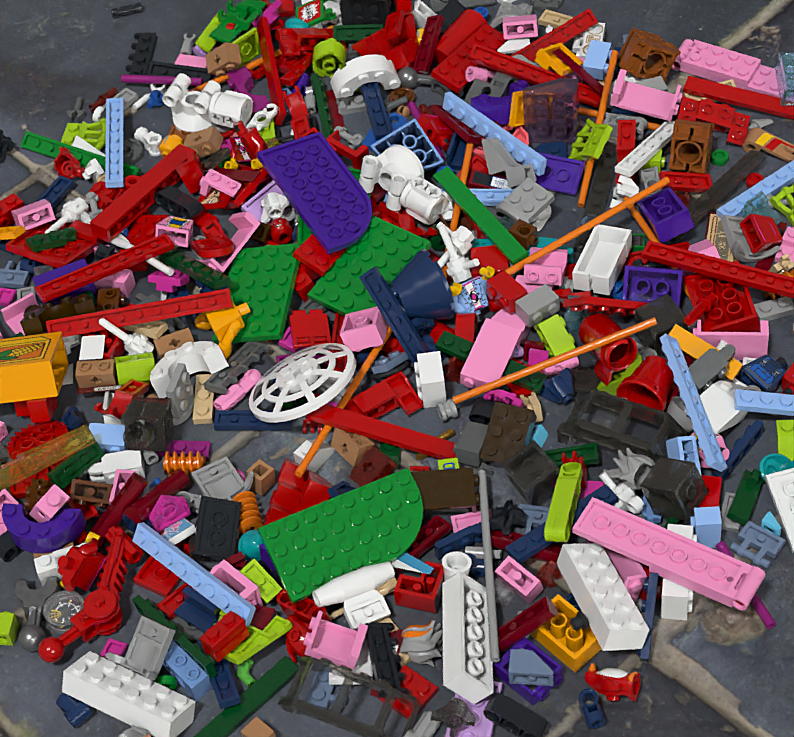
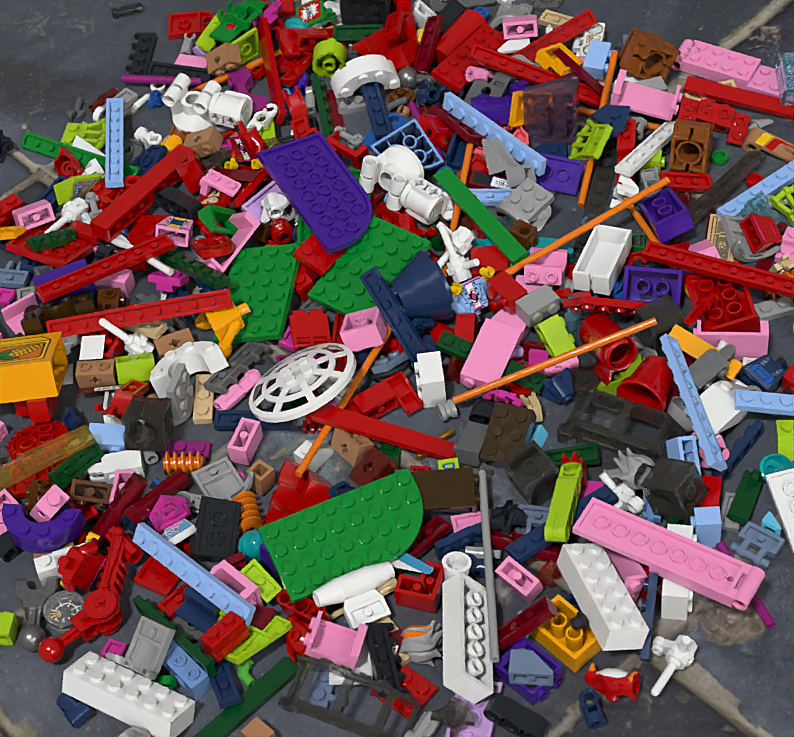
none -> lime slope [53,173,102,206]
none -> dark blue plate [134,145,168,176]
none -> red tile [168,10,215,40]
none -> green tile [198,204,238,236]
none -> bright pink brick [227,417,263,466]
none -> dark blue brick [416,79,447,107]
none -> dark blue plate [591,105,631,139]
none -> white piece [651,635,698,696]

